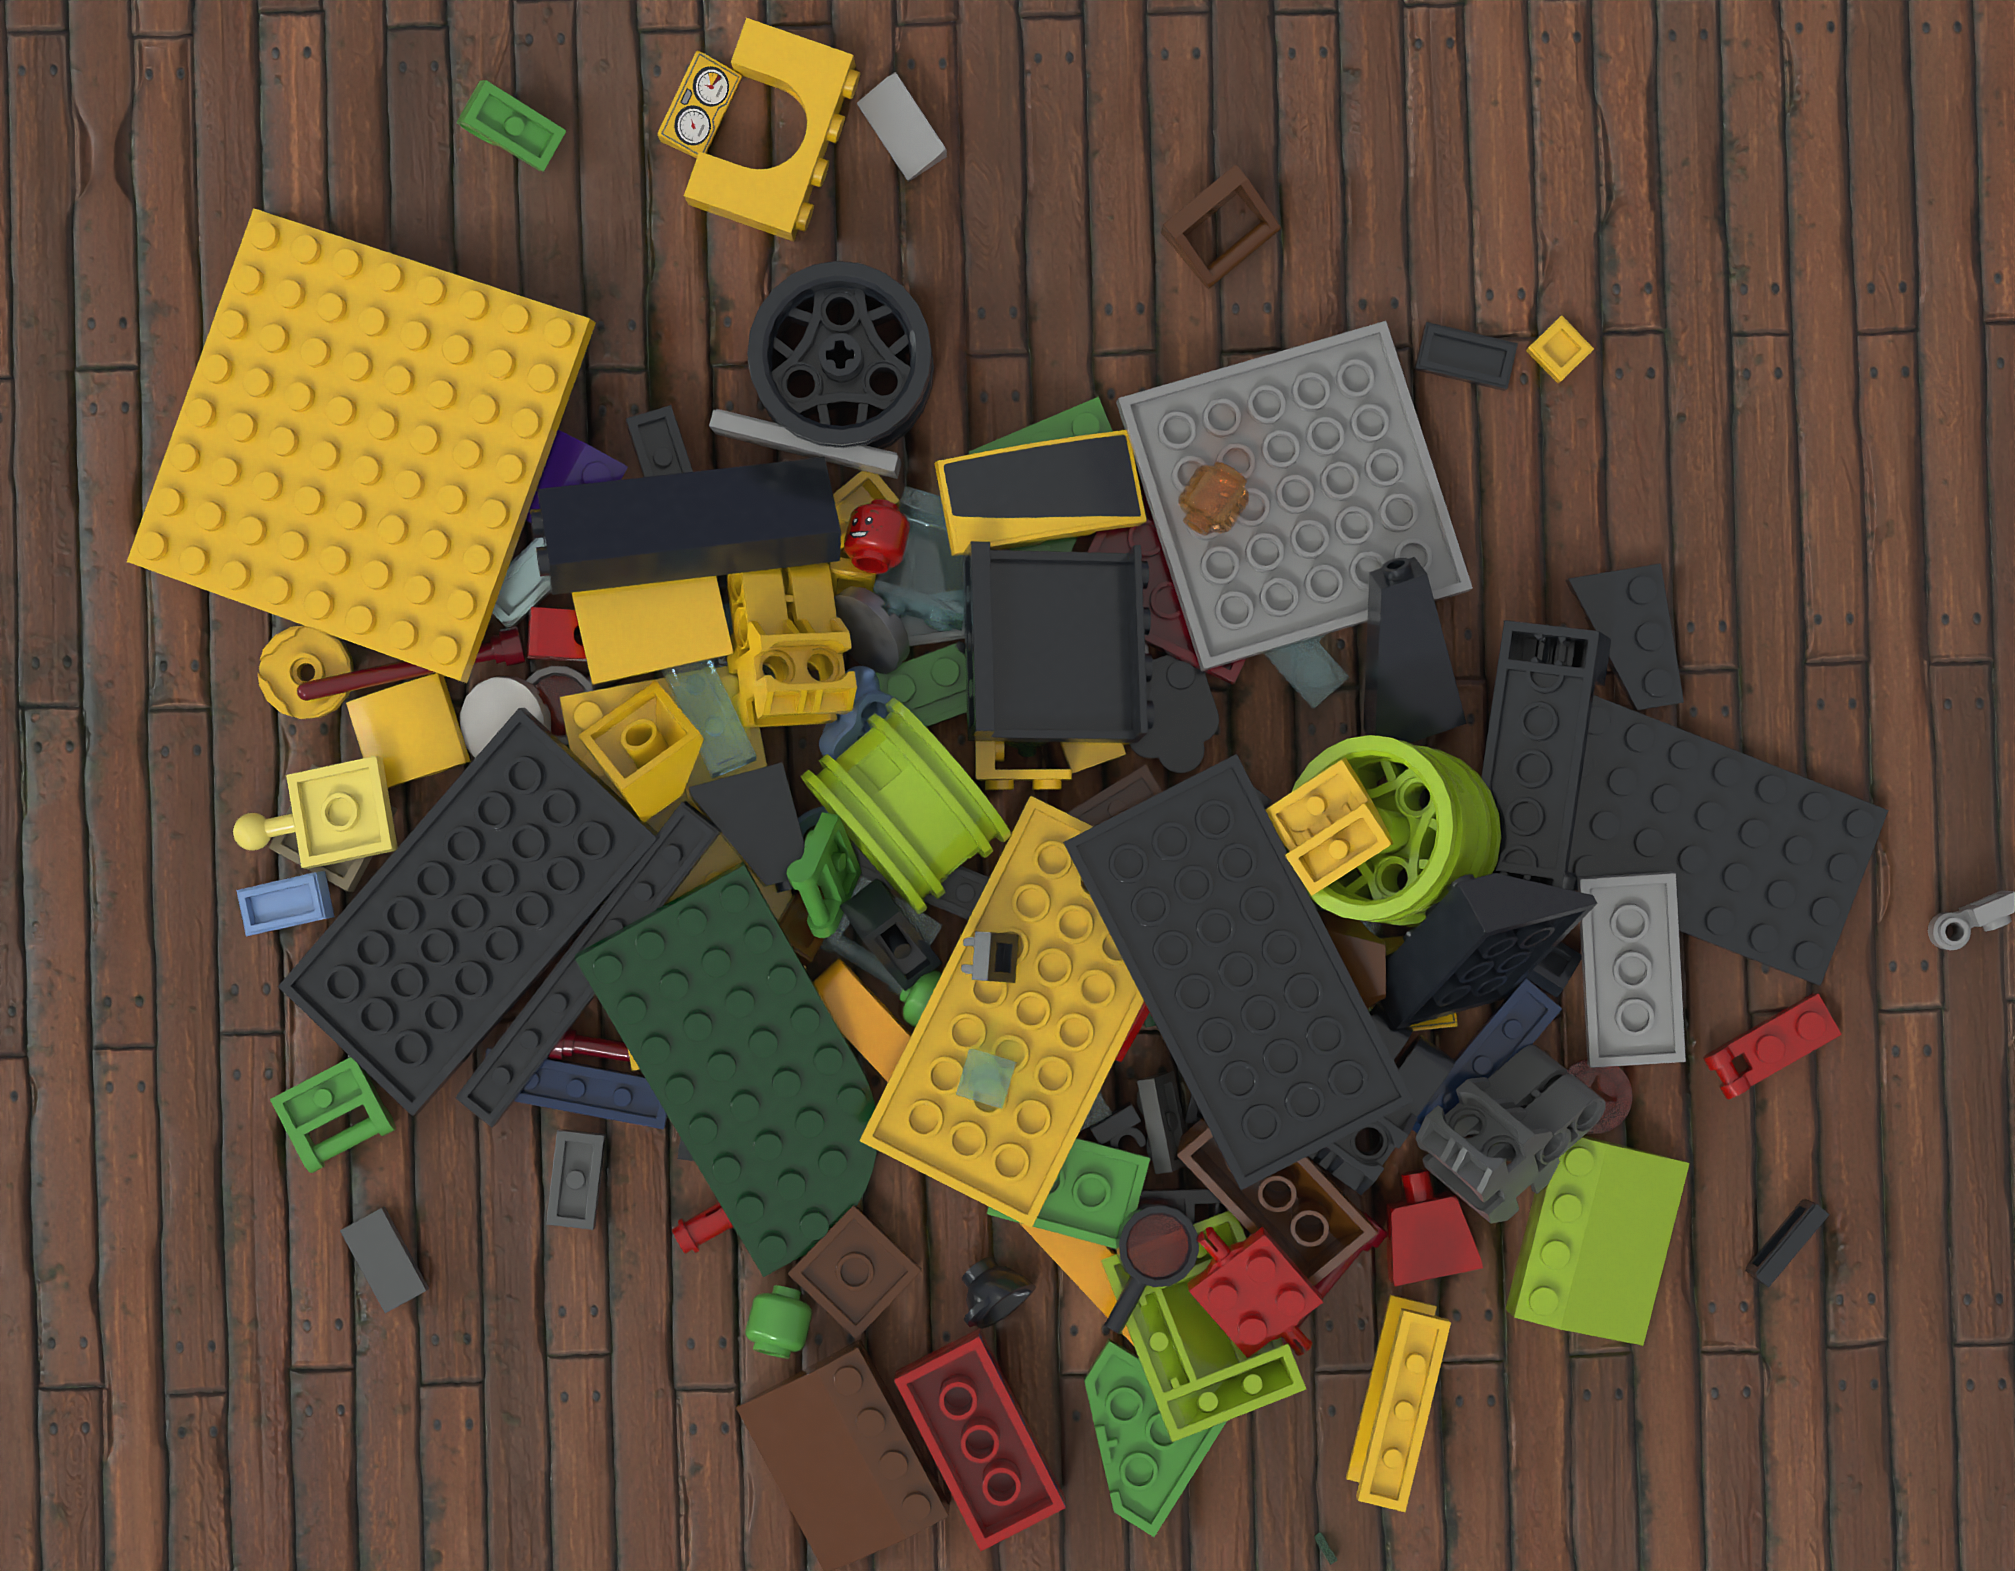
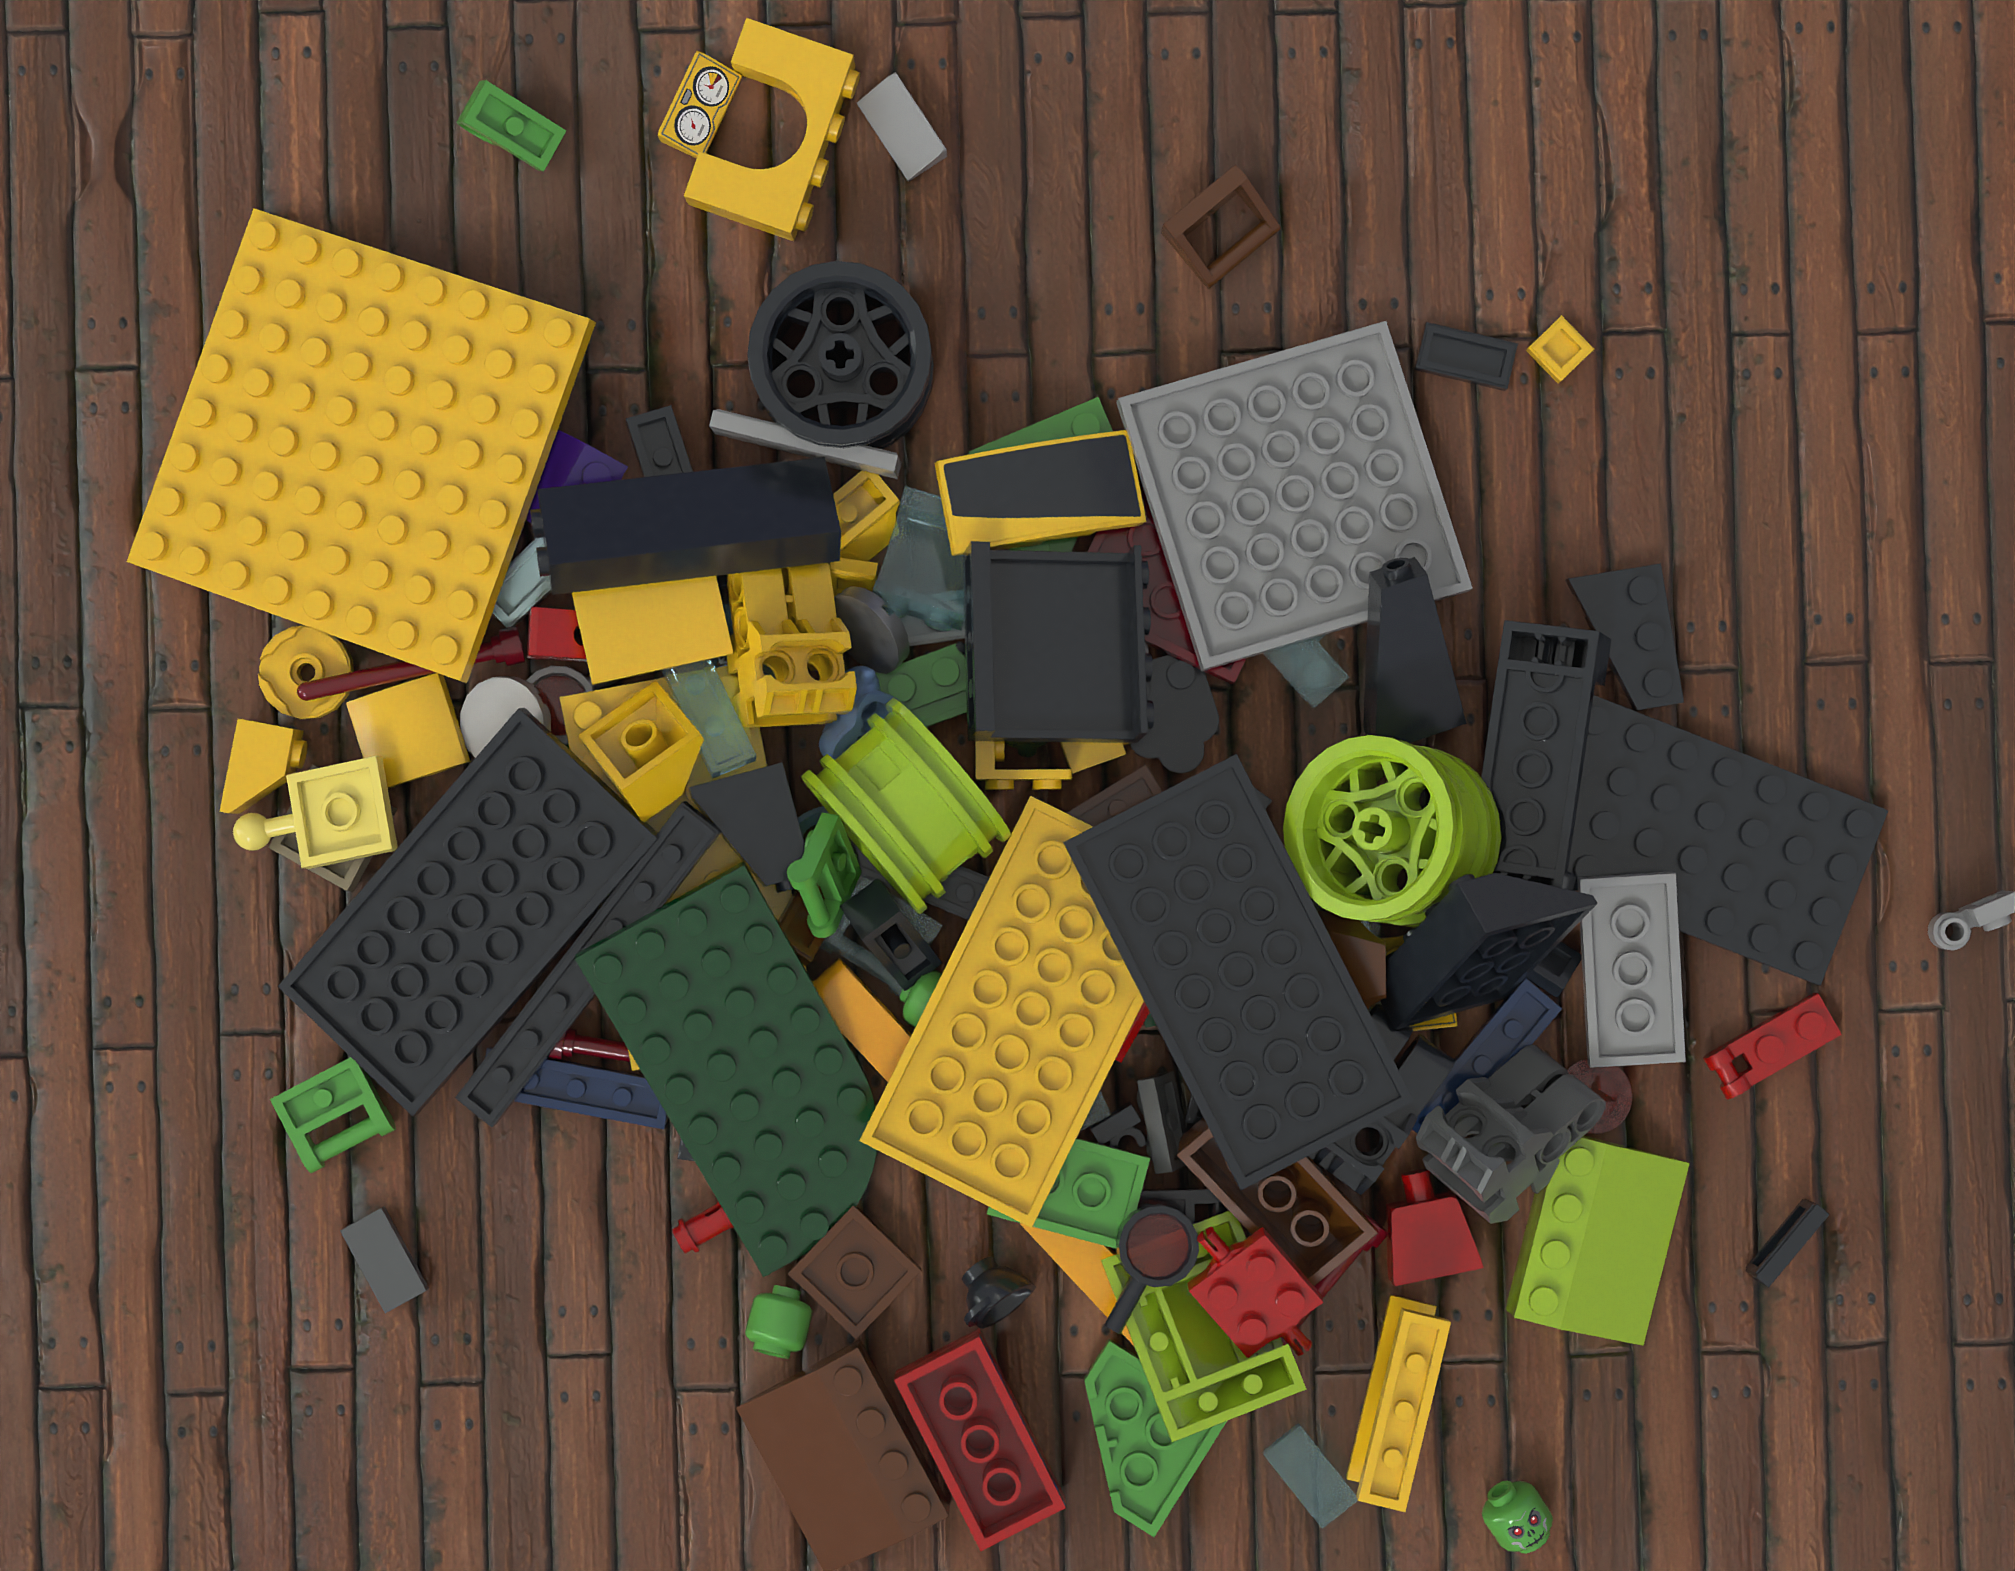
medium blue tile [236,871,335,936] -> none
dark grey plate [546,1129,606,1230] -> none
red head [844,499,910,574] -> none
clear light blue plate [956,1048,1017,1109] -> none
black tile [961,931,1019,983] -> none
clear orange head [1178,461,1249,536] -> none
yellow slope [1265,757,1393,896] -> none
clear green piece [1314,1532,1338,1565] -> none
none -> yellow slope [219,718,308,814]
none -> clear light blue tile [1262,1423,1358,1529]
none -> bright green head [1482,1481,1553,1553]

